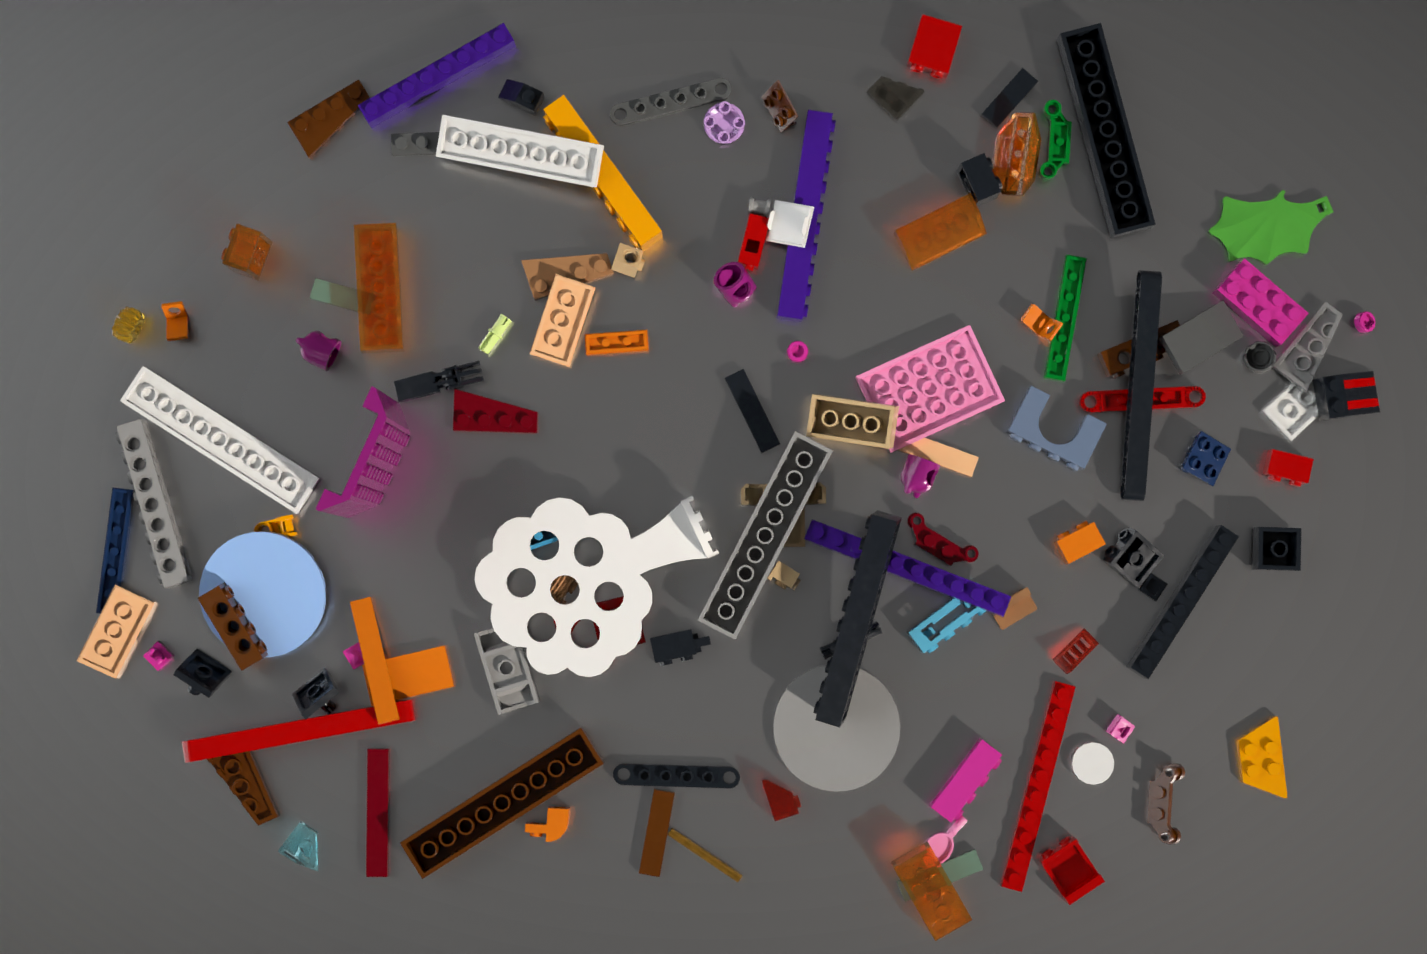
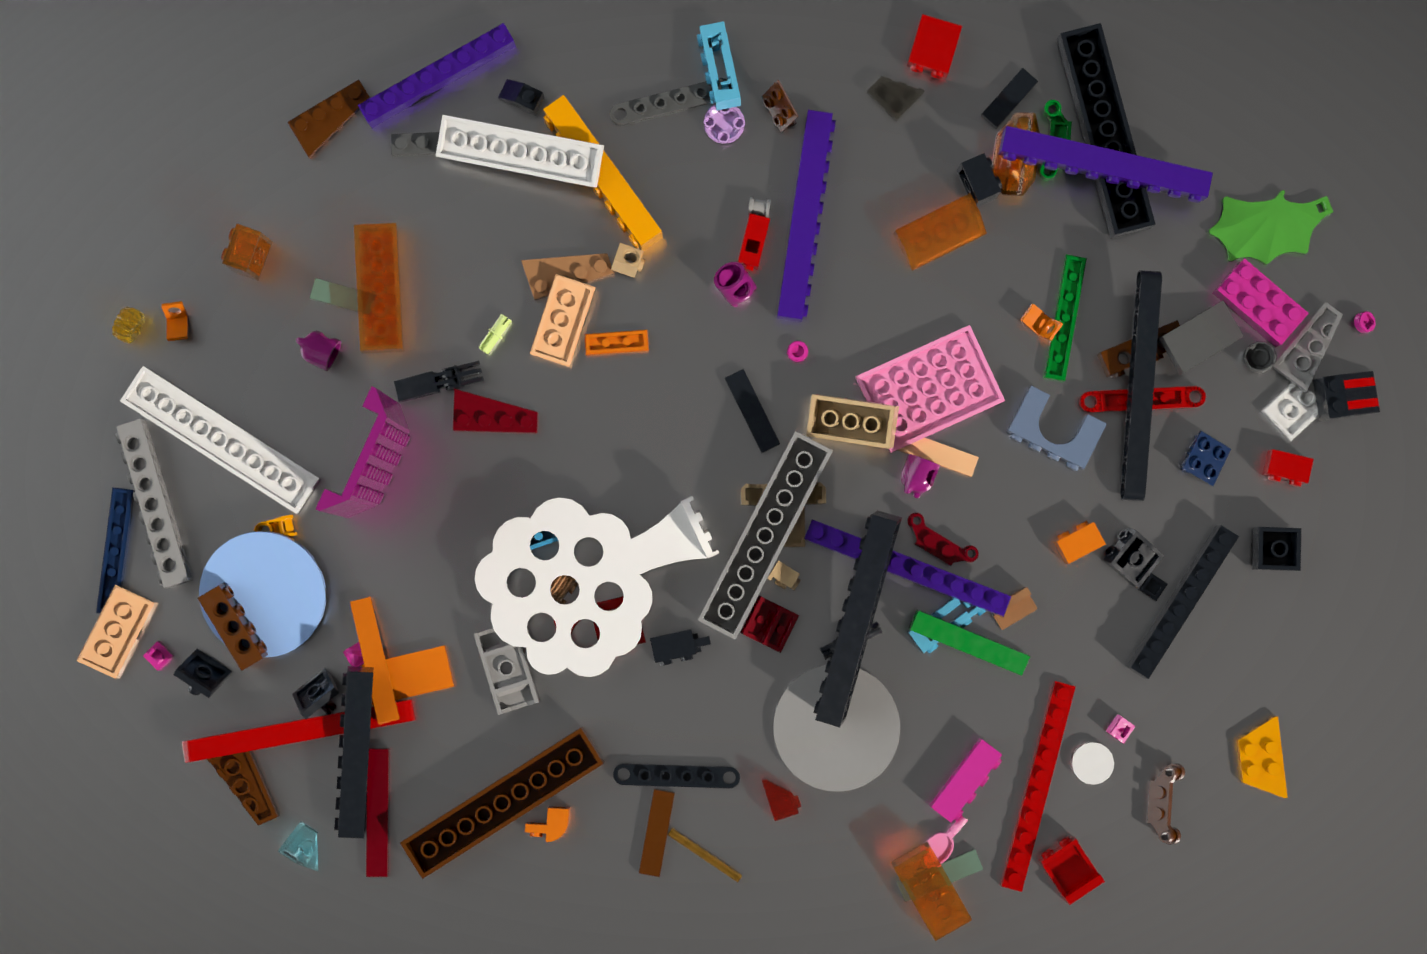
white piece [766,200,814,248] -> none
clear red slope [1052,628,1099,674] -> none
none -> black brick [334,666,374,839]
none -> medium azure brick [697,21,741,111]
none -> dark red slope [740,595,799,653]
none -> green tile [908,609,1030,676]
none -> dark purple brick [998,126,1213,203]

